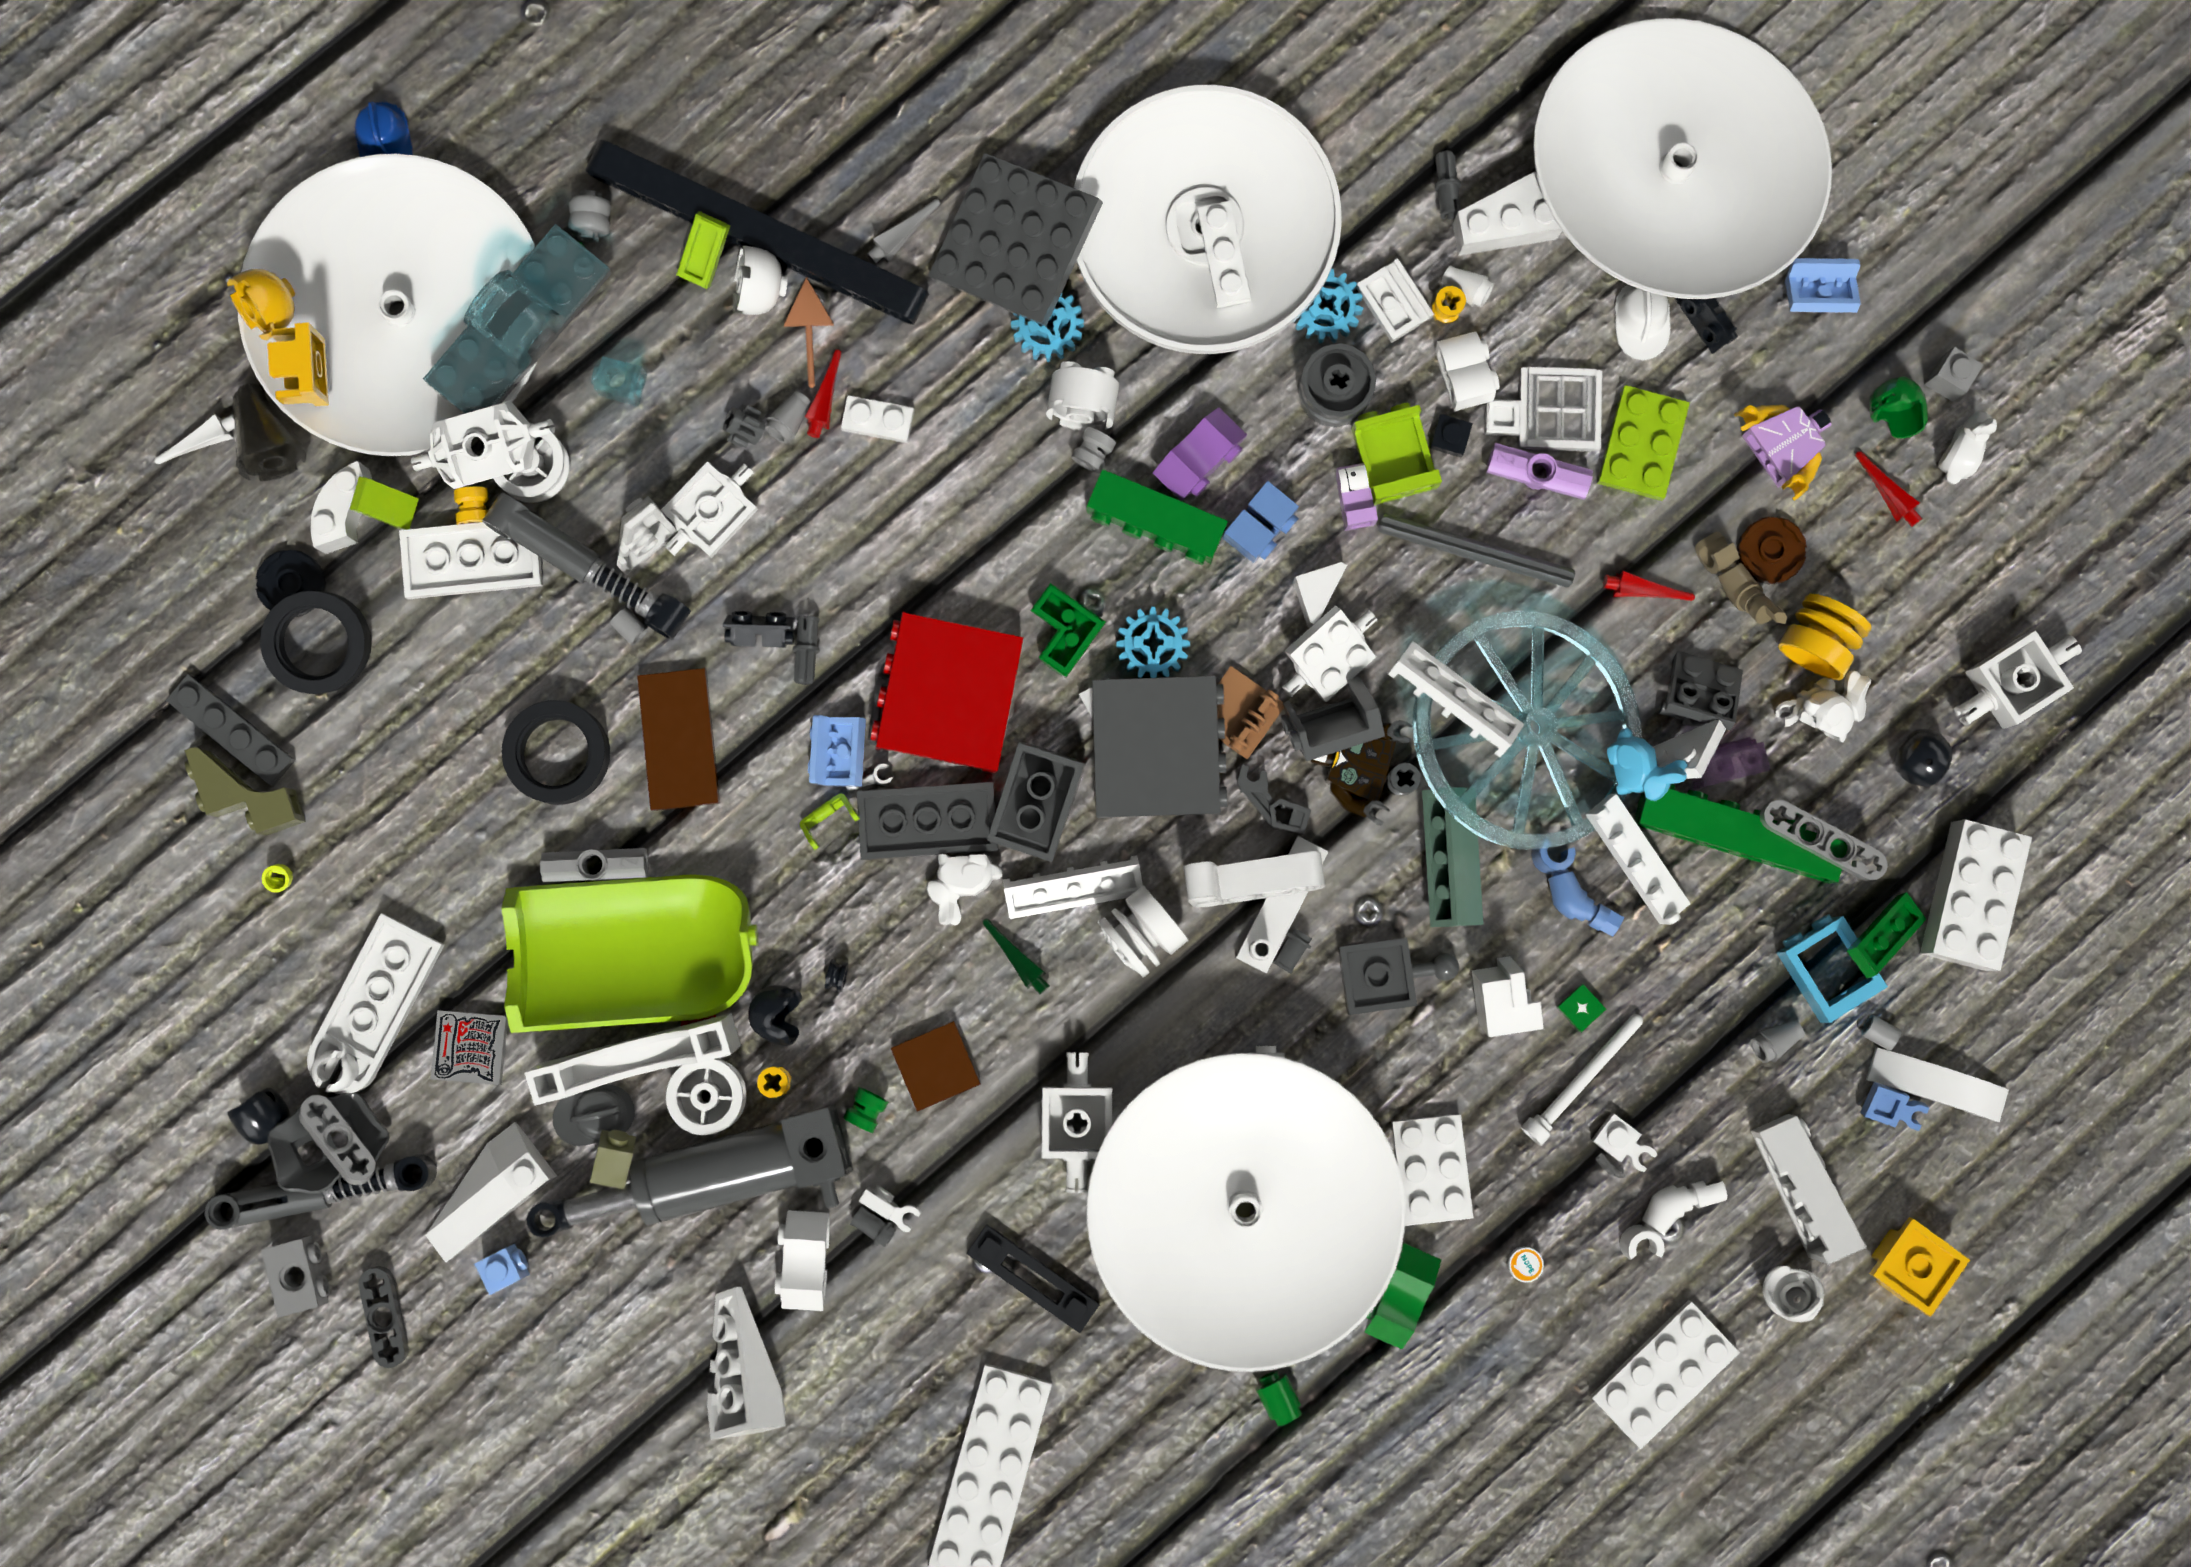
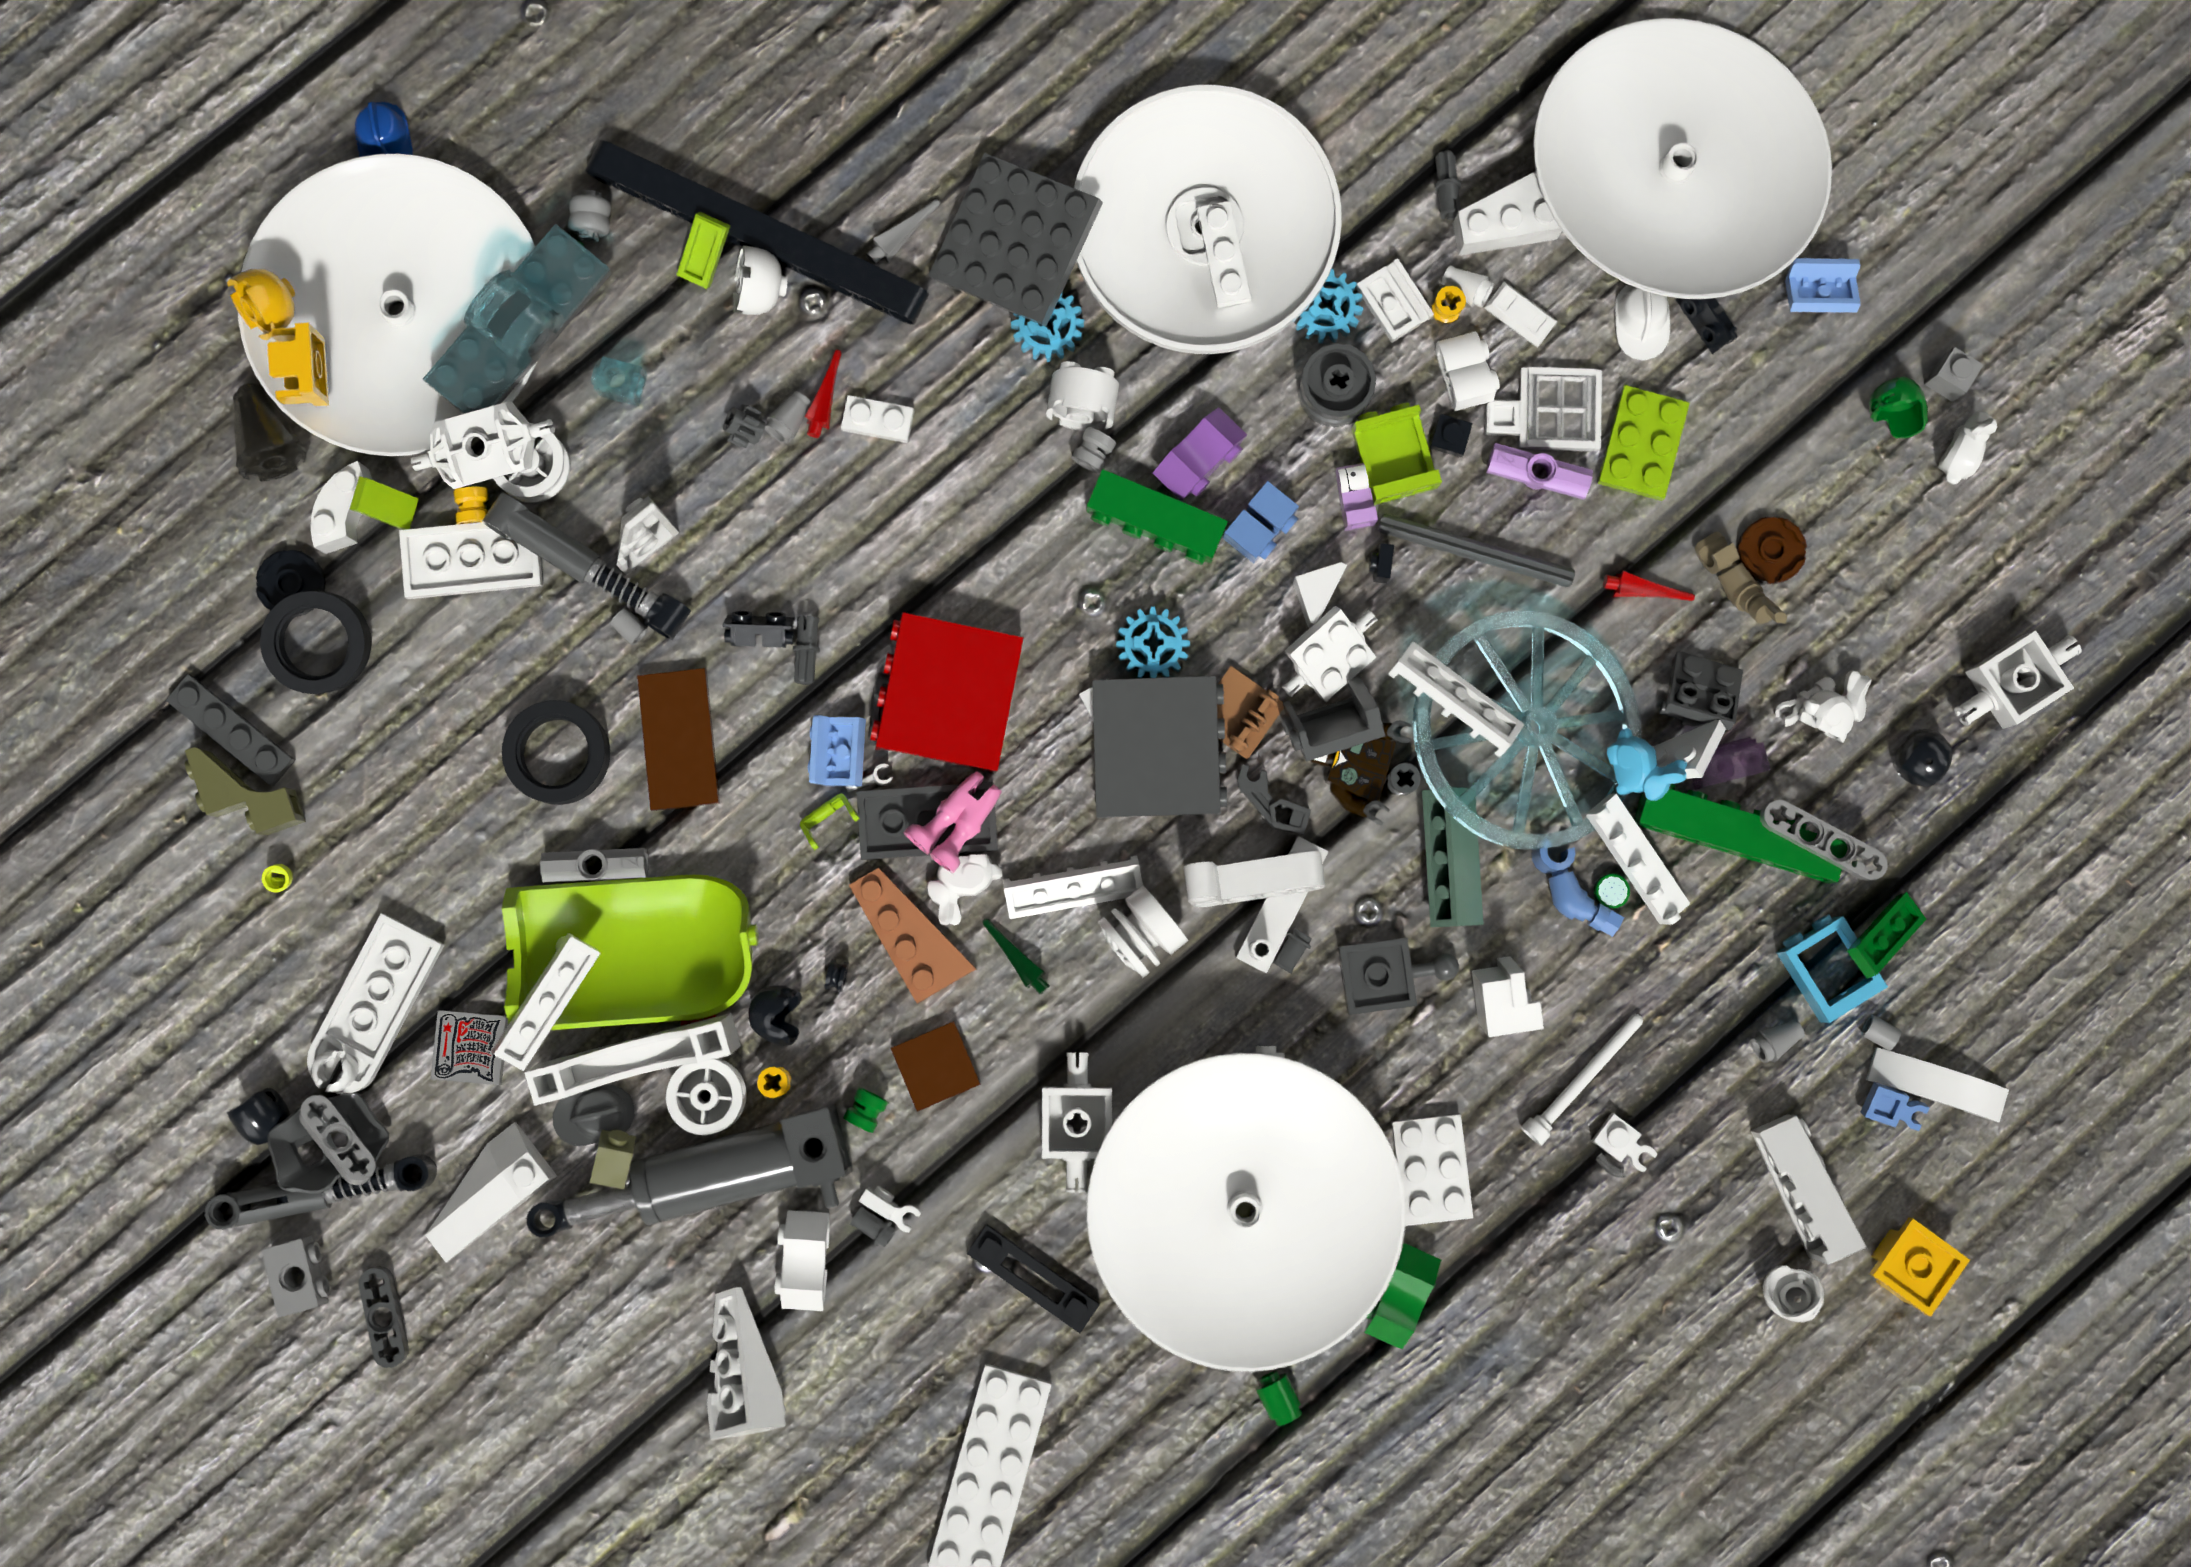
white piece [154,414,240,464] -> none
light blue brick [474,1244,530,1295] -> none
white plate [661,461,758,558] -> none
nougat piece [783,277,834,388] -> none
dark grey slope [987,741,1087,862] -> none
green brick [1031,583,1106,678] -> none
white tile [1507,1246,1544,1283] -> none
green tile [1556,984,1606,1033] -> none
white plate [1590,1300,1740,1449] -> none
white piece [1620,1181,1727,1260] -> none
lavender torso [1734,405,1831,501] -> none
yellow wheel [1778,593,1872,680] -> none
red piece [1855,451,1923,527] -> none
white brick [1920,820,2032,971] -> none
none -> white piece [492,933,600,1071]
none -> nougat wing [849,868,976,1004]
none -> bright pink piece [903,771,1002,873]
none -> black plate [1369,543,1394,584]
none -> white tile [1484,281,1557,348]
none -> light aqua tile [1594,874,1630,909]

